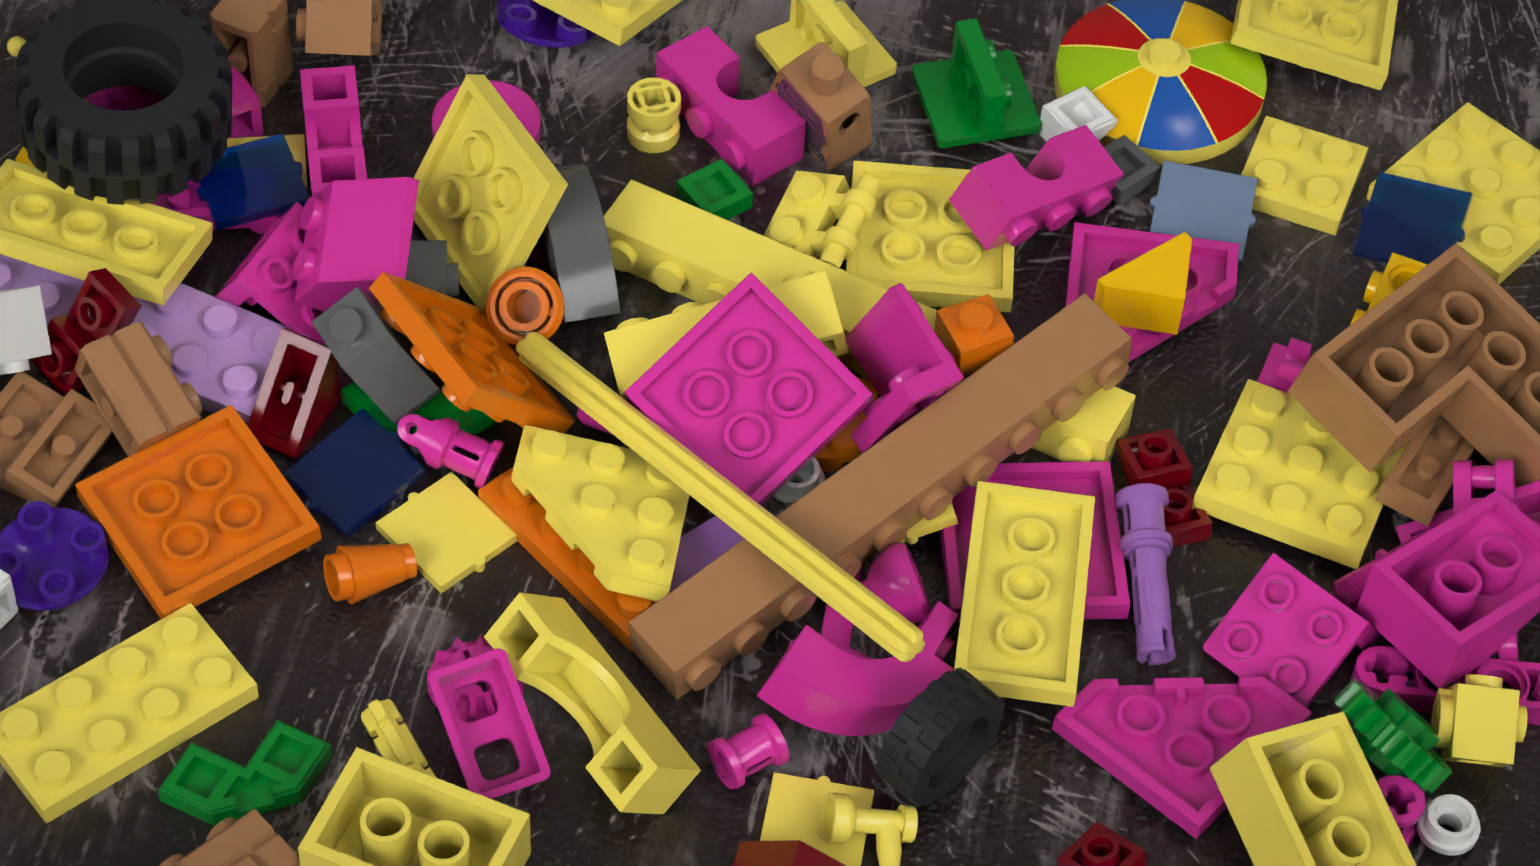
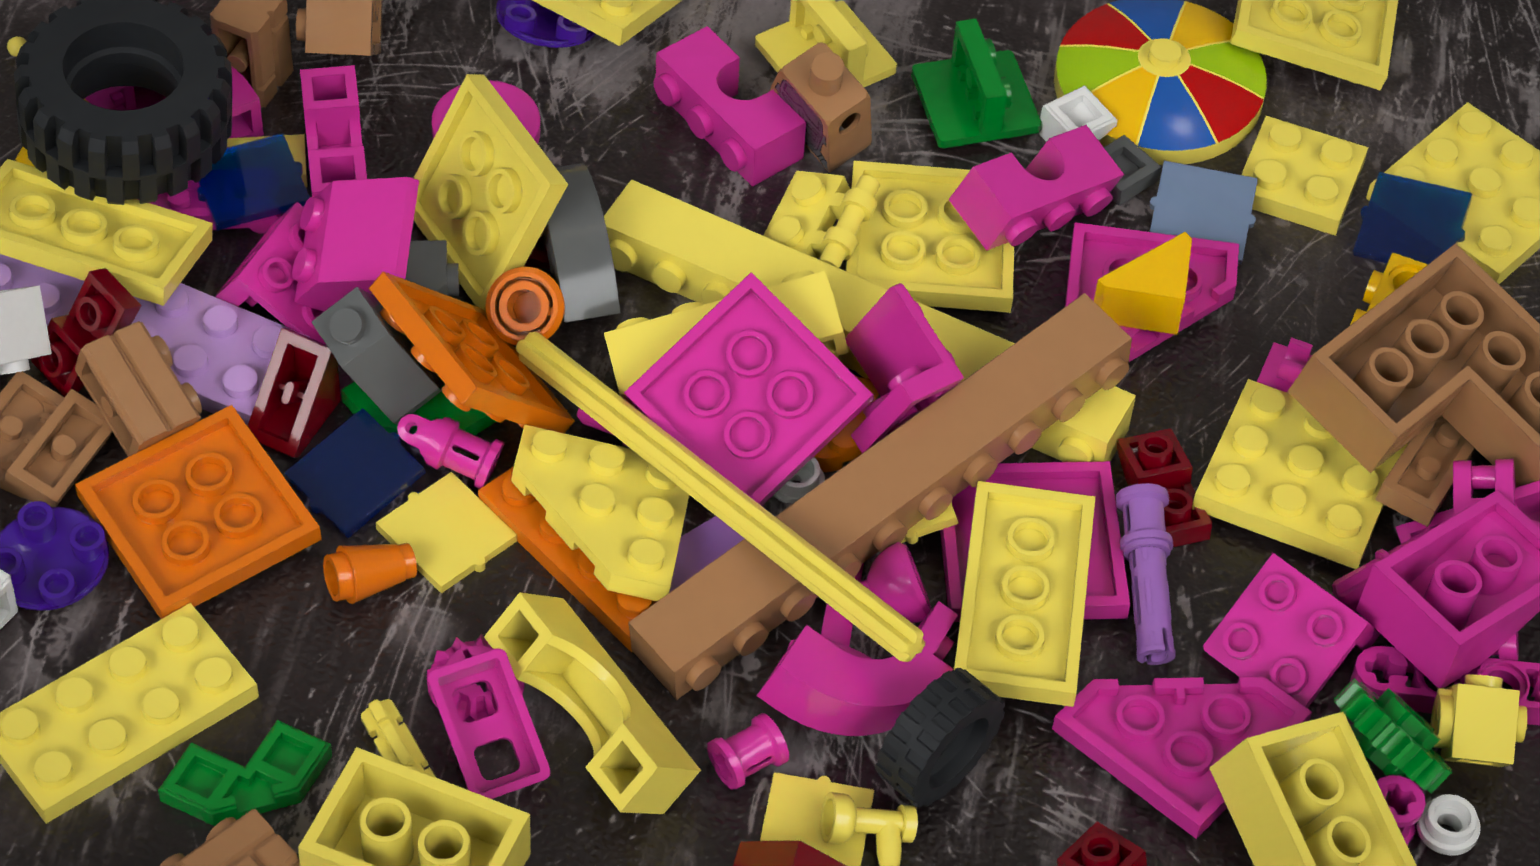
light yellow wheel [627,78,681,153] -> none
green plate [676,159,753,220] -> none
orange brick [934,294,1014,383] -> none

